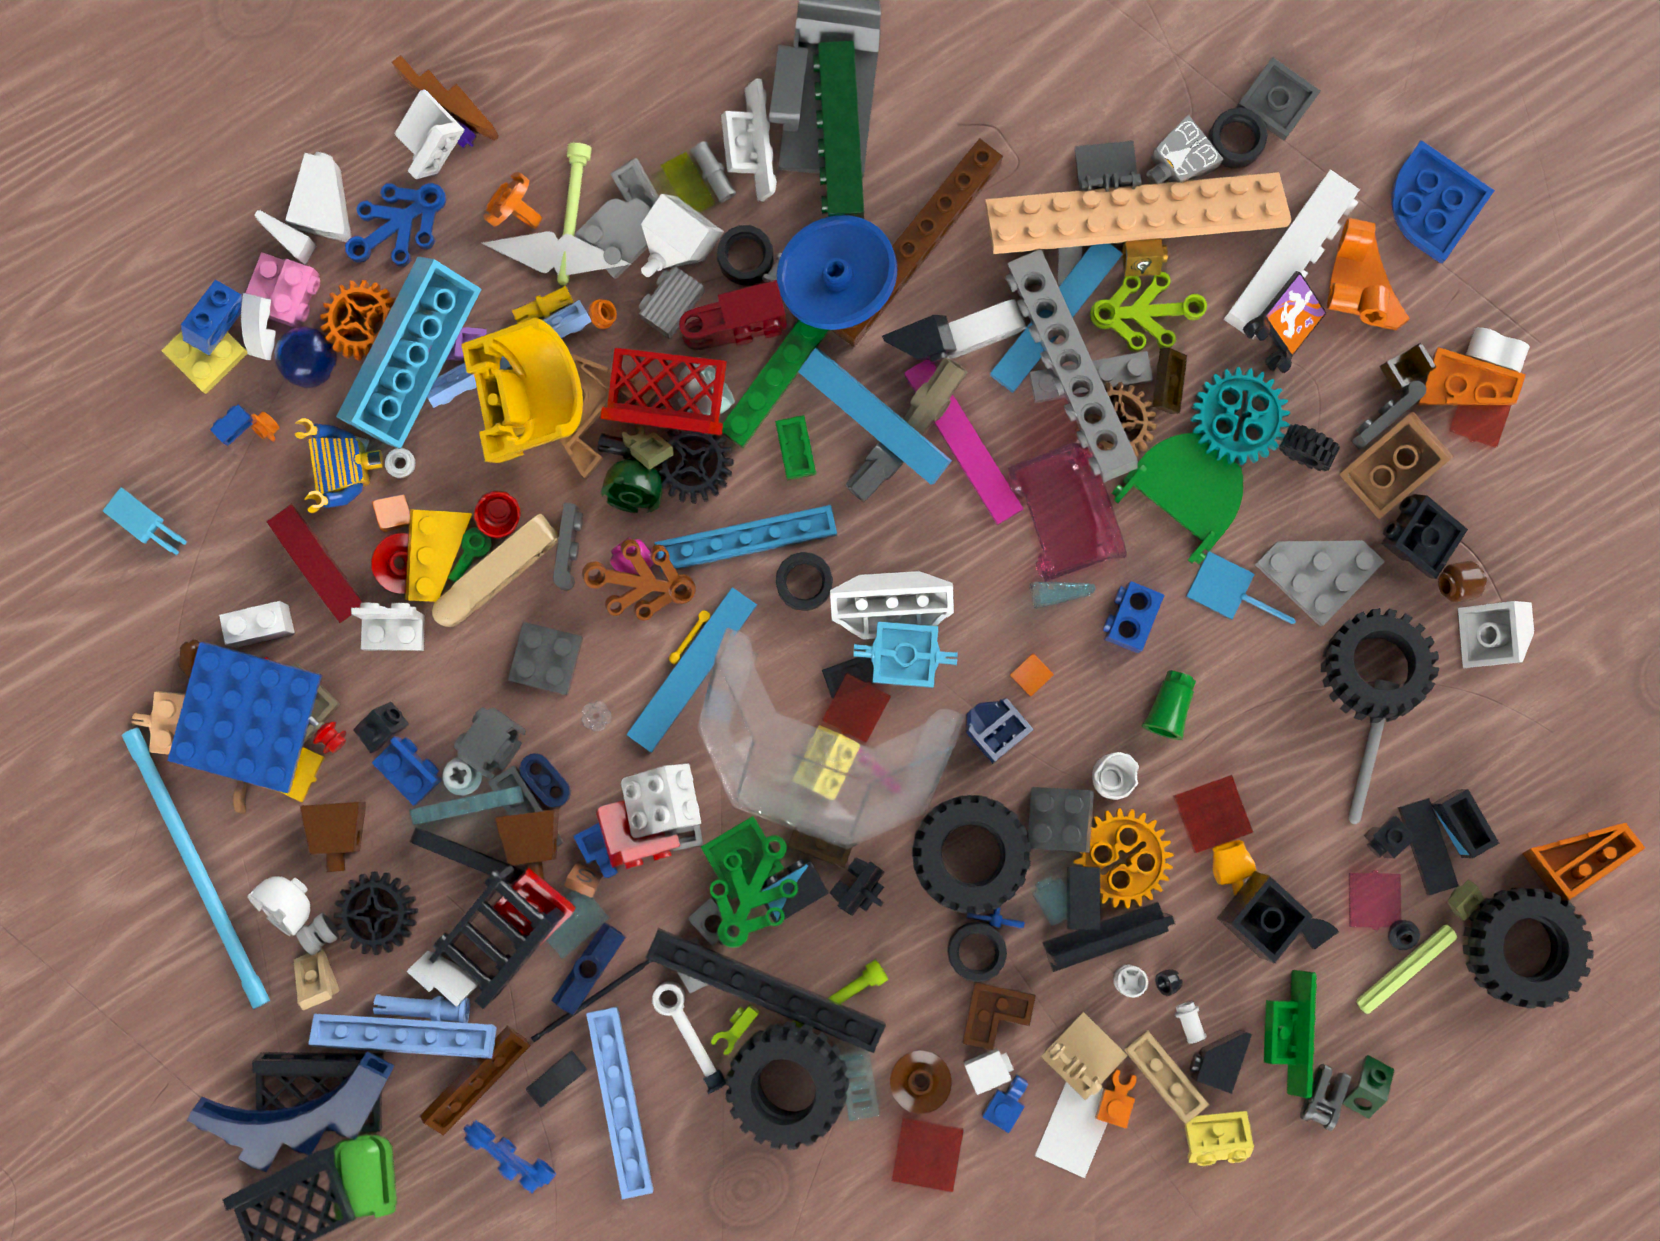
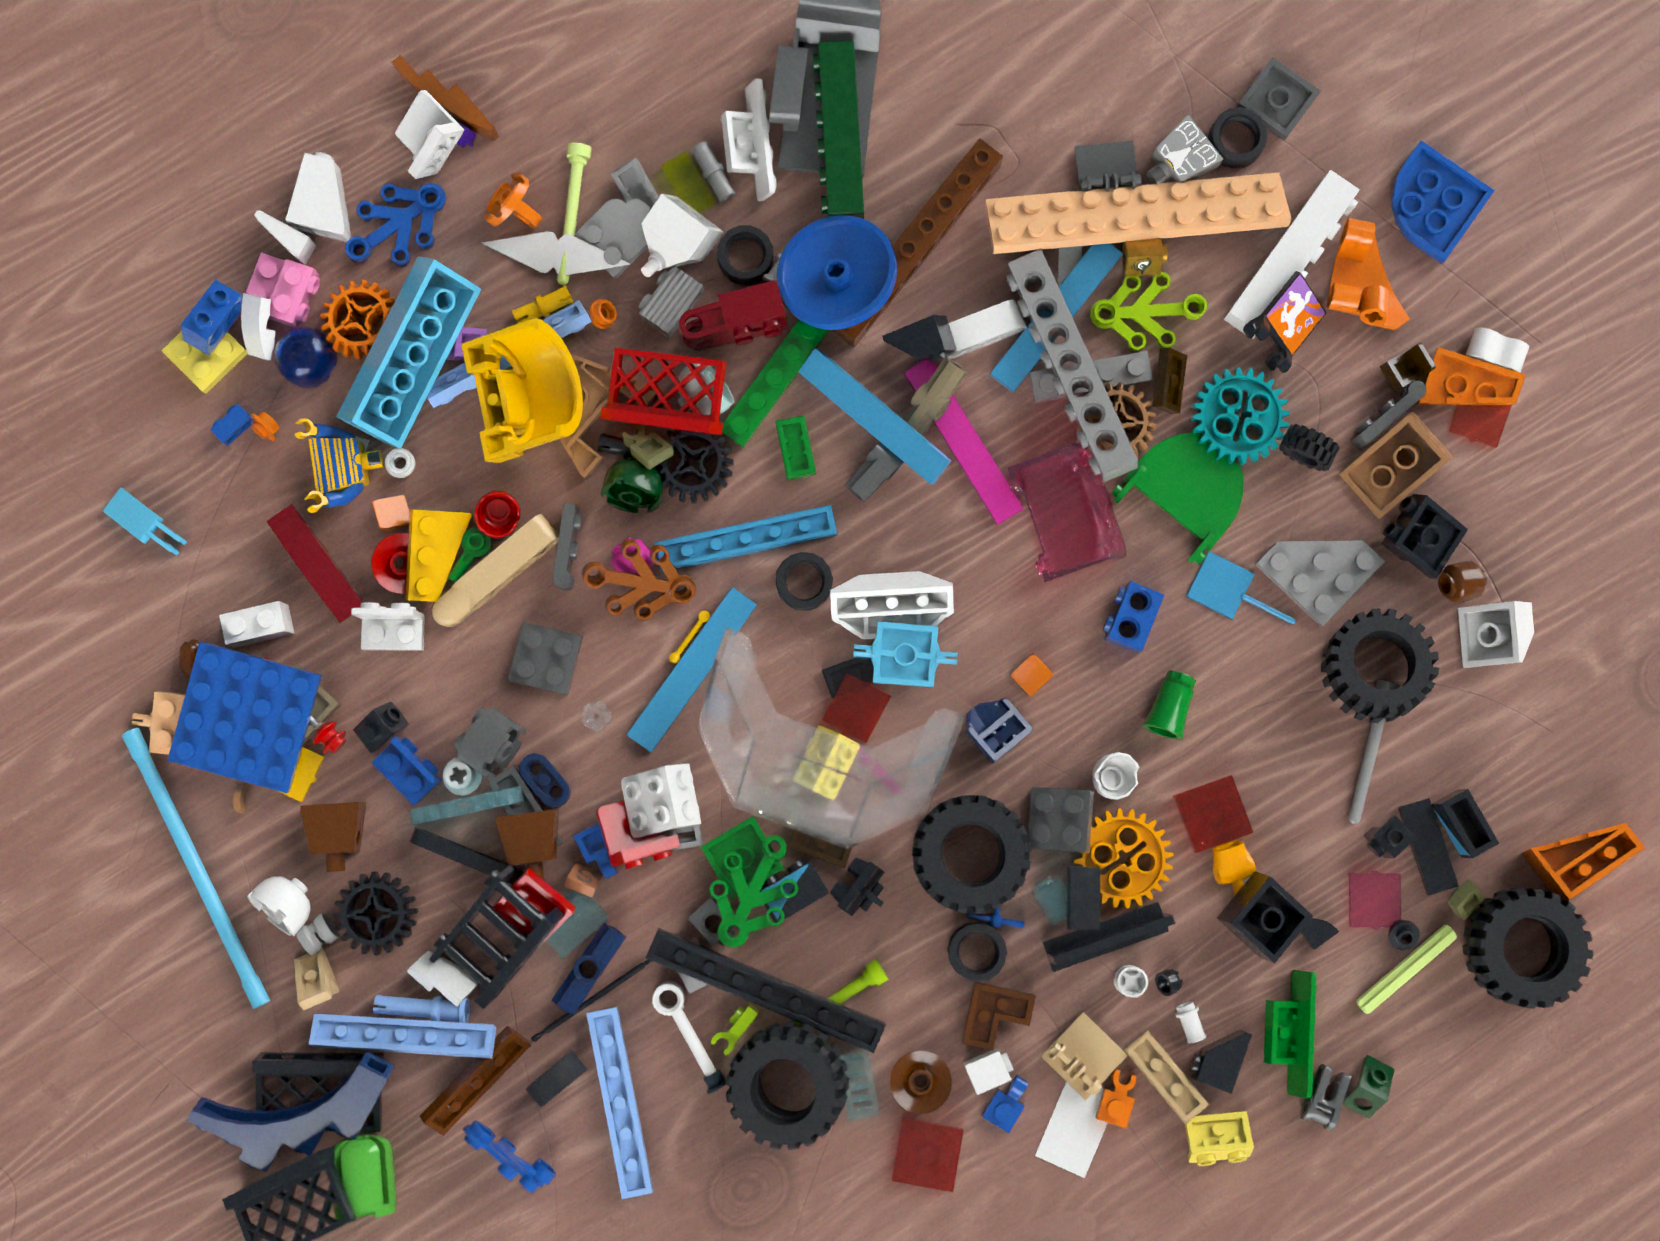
clear light blue slope [1029,582,1096,609] -> none

